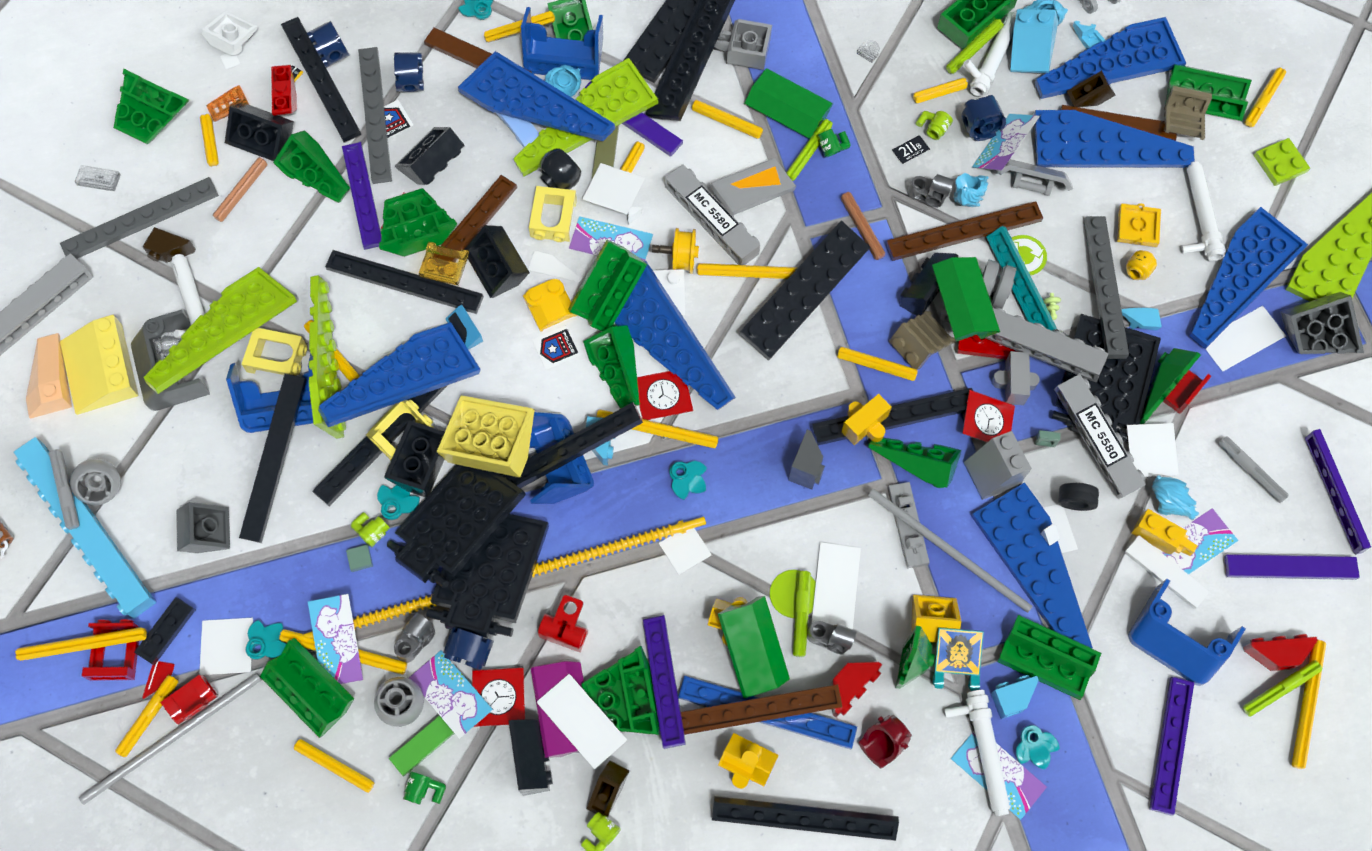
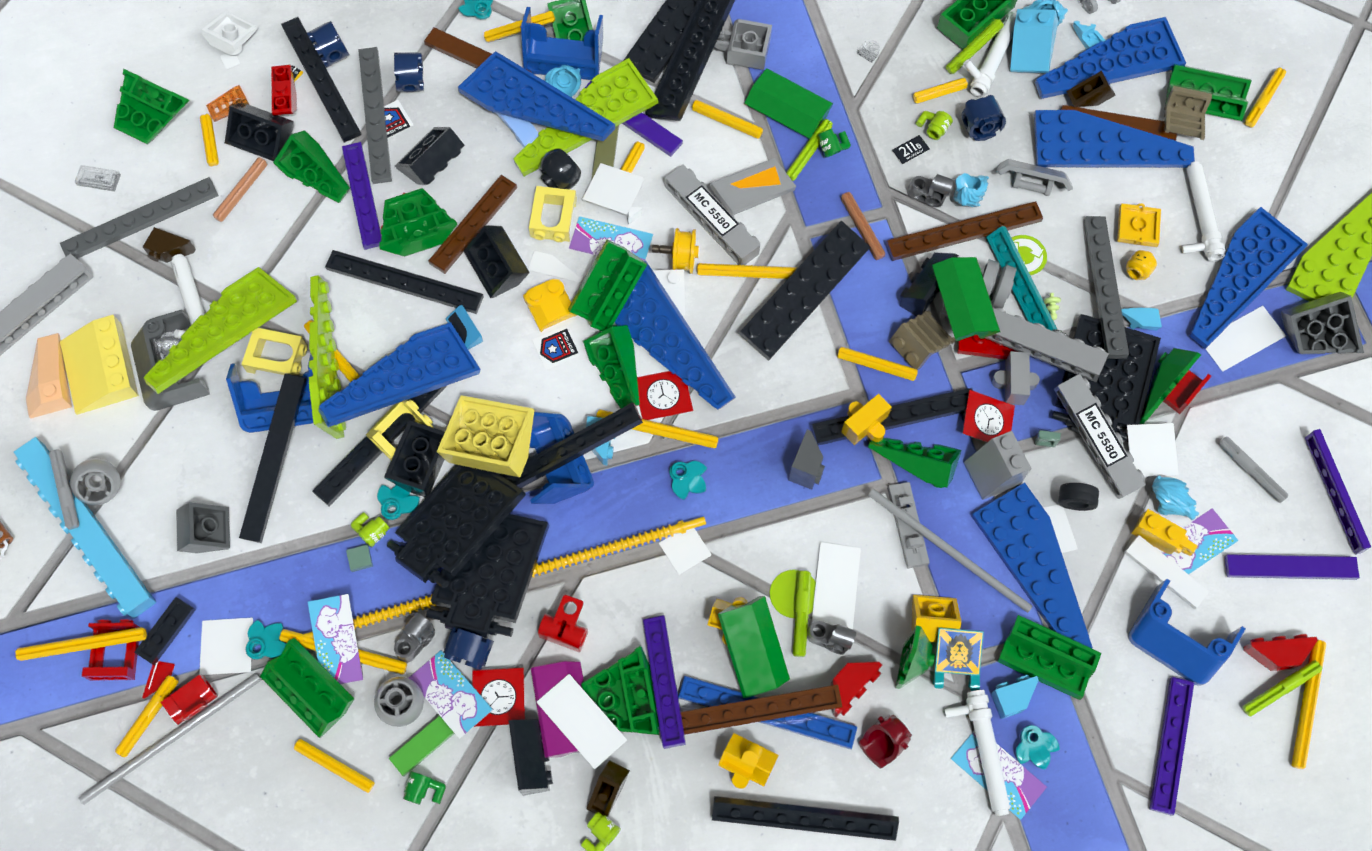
clear yellow plate [419,242,469,286] -> none
sticker [972,114,1040,171] -> none
white piece [1041,523,1060,546] -> none
lime plate [1254,138,1310,186] -> none

